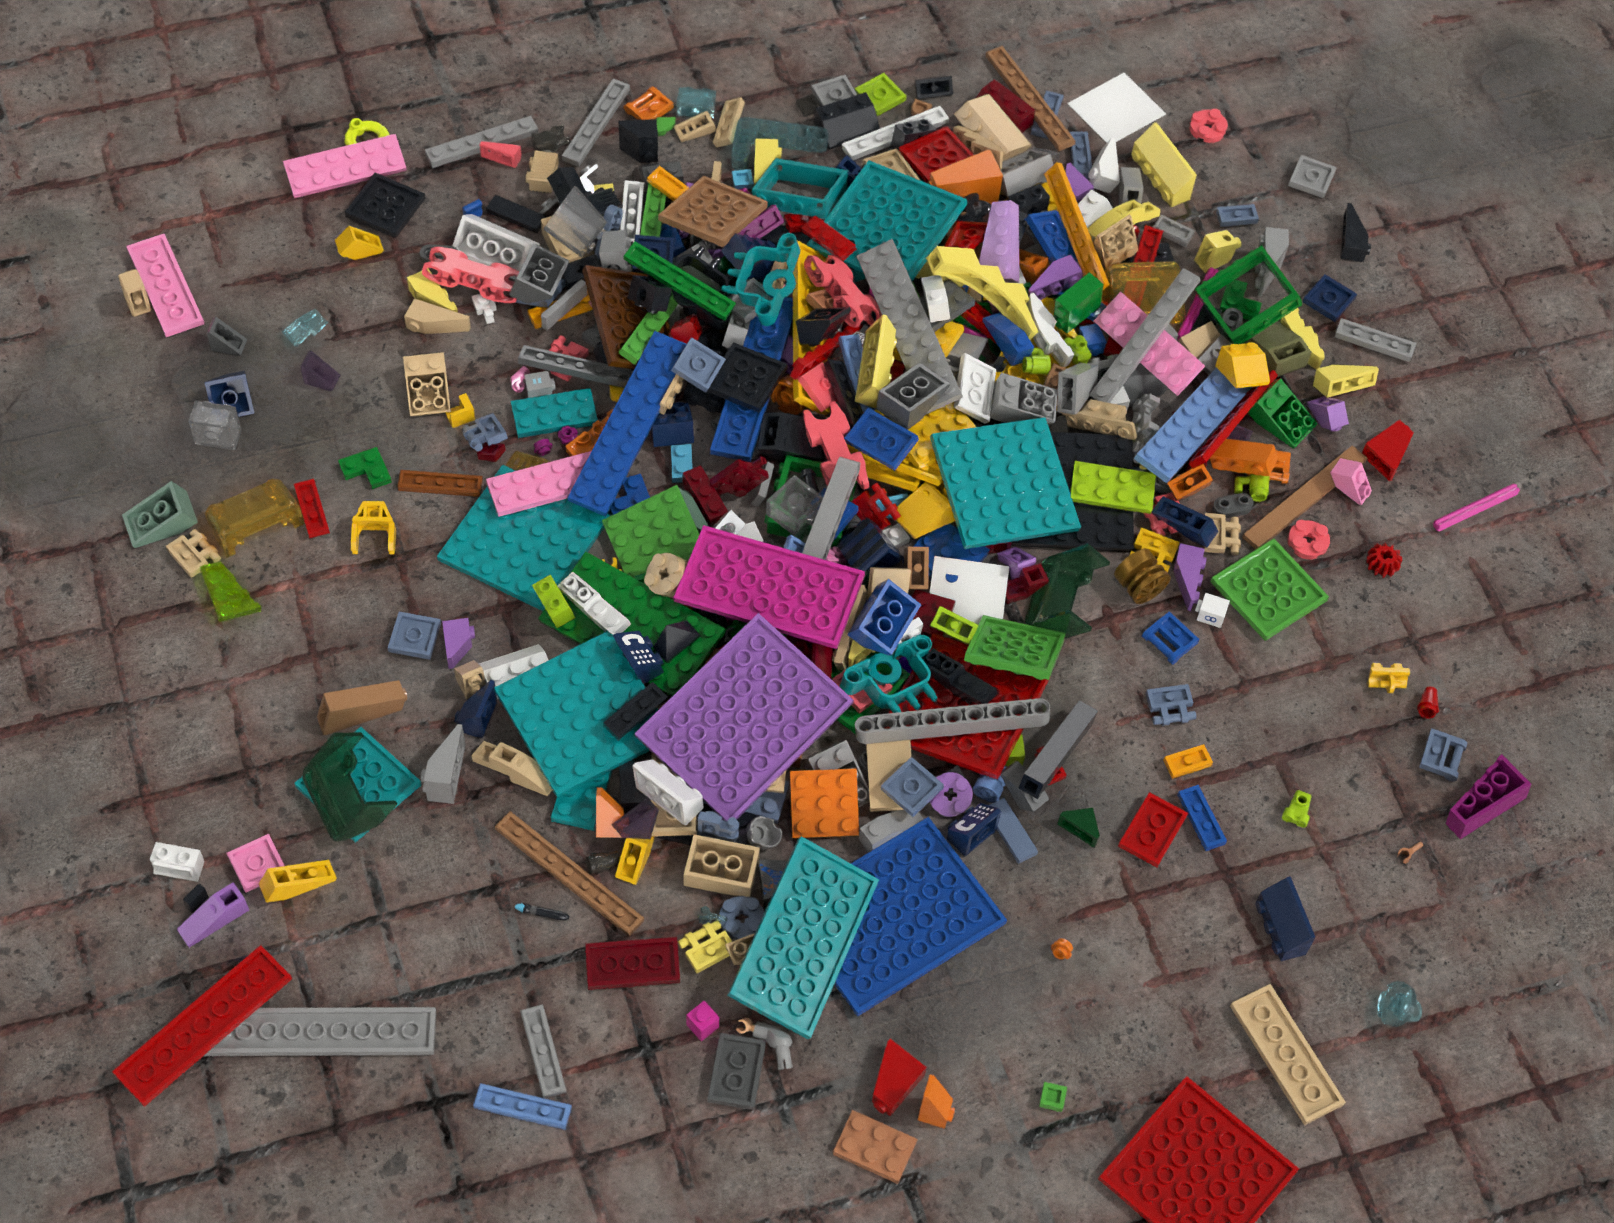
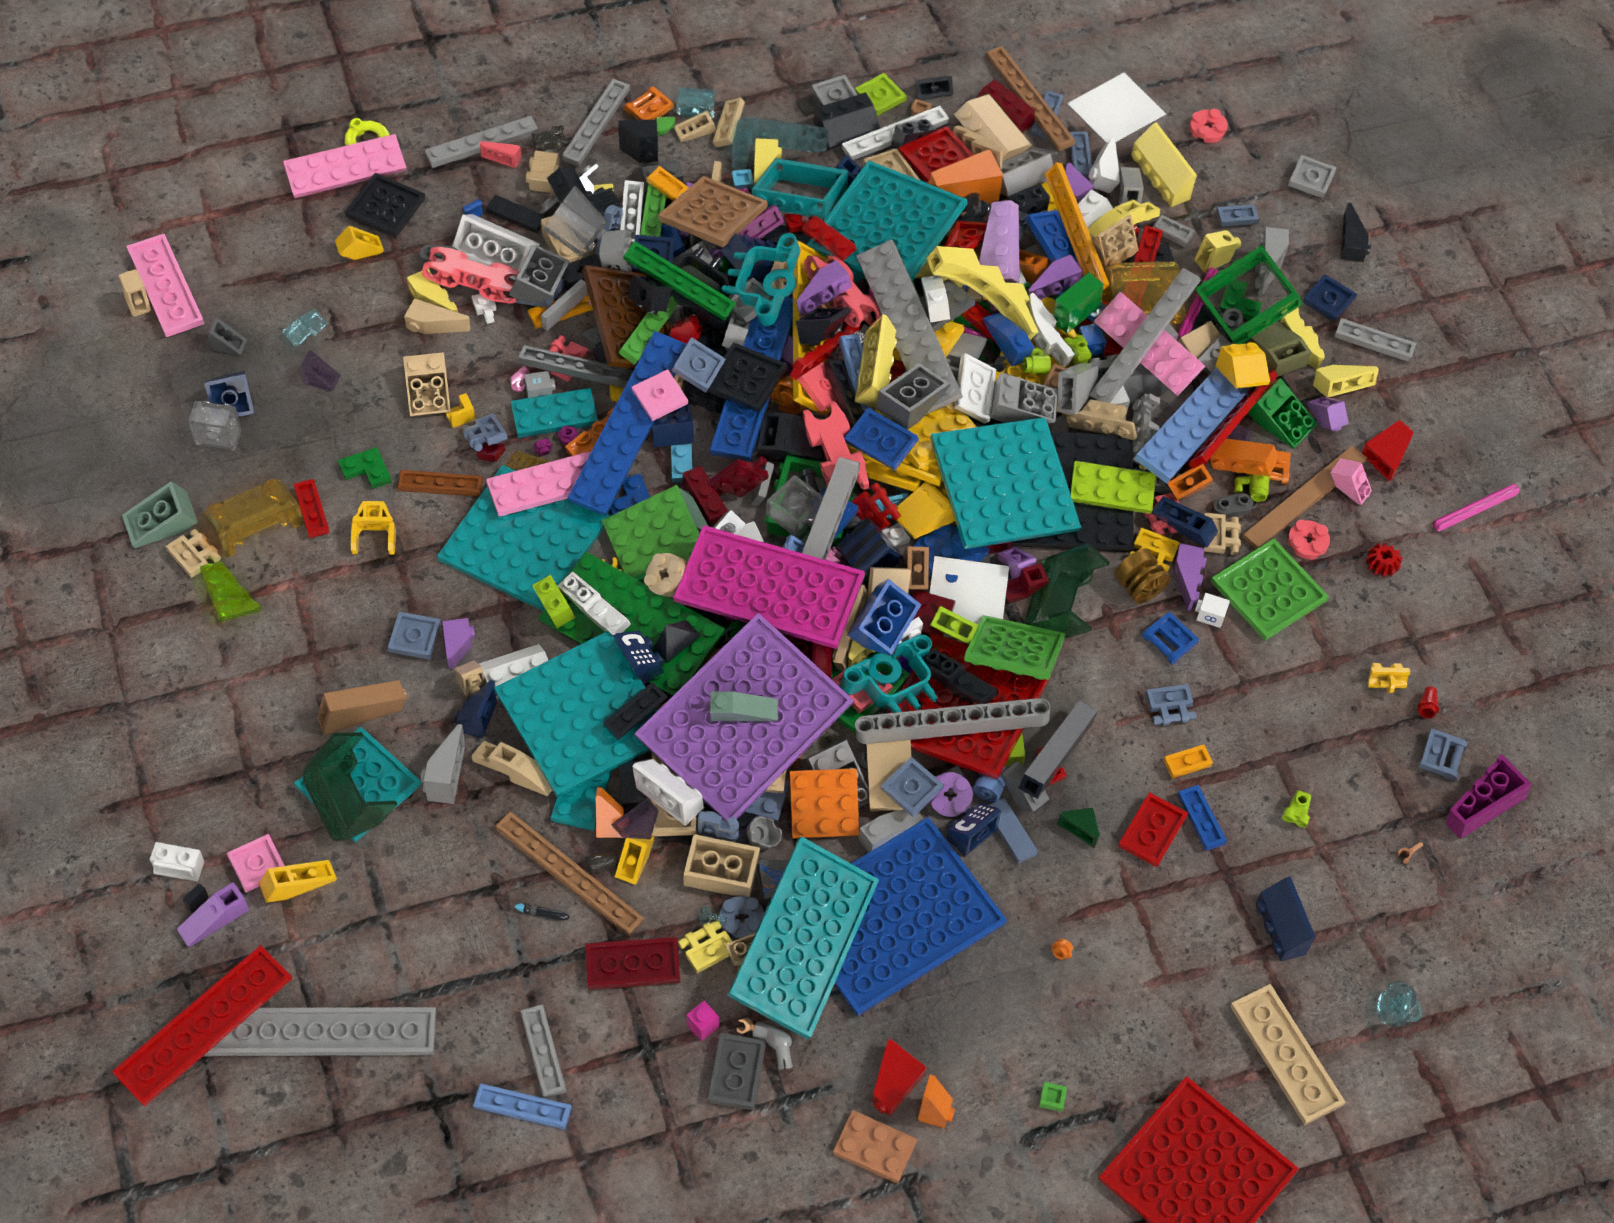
none -> bright pink plate [632,369,688,421]
none -> sand green slope [710,692,778,721]
none -> medium lavender slope [796,260,852,317]

